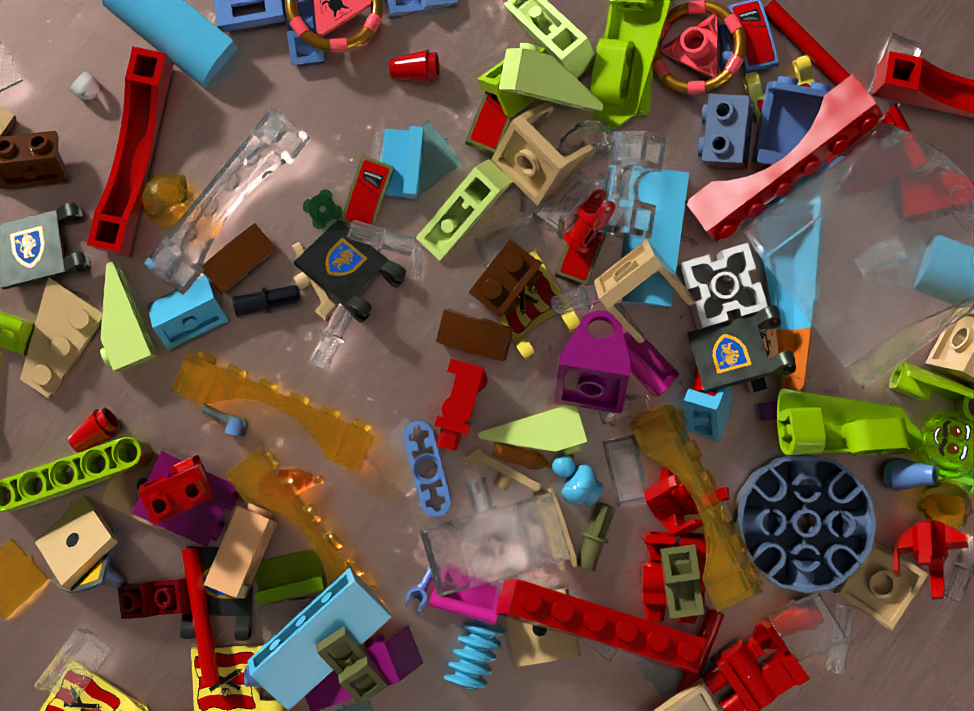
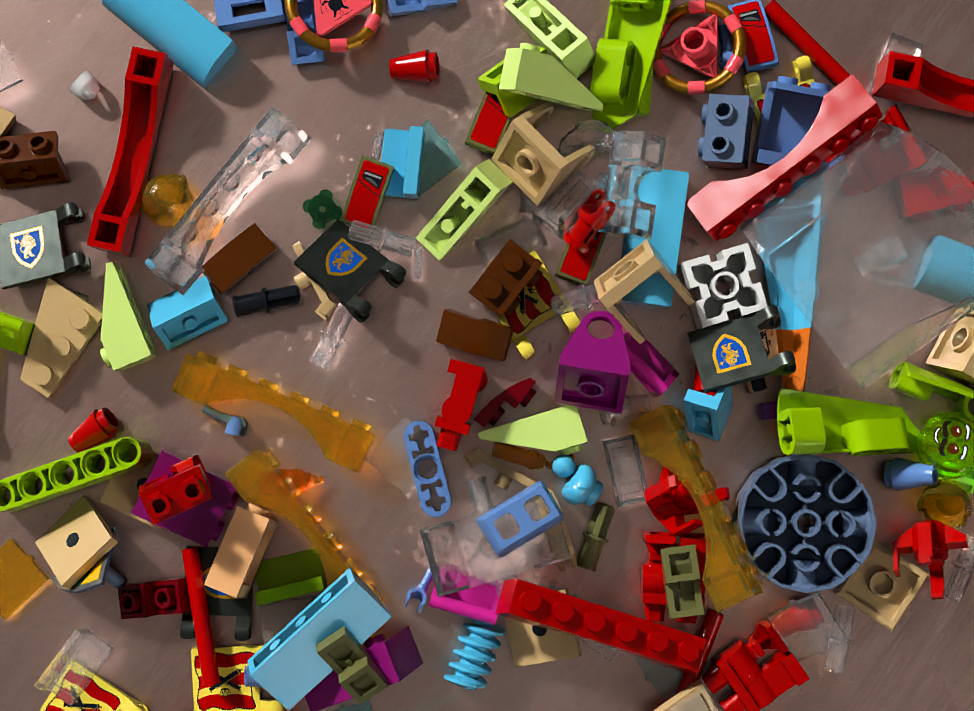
none -> dark red slope [473,378,537,428]
none -> medium blue piece [477,481,564,558]

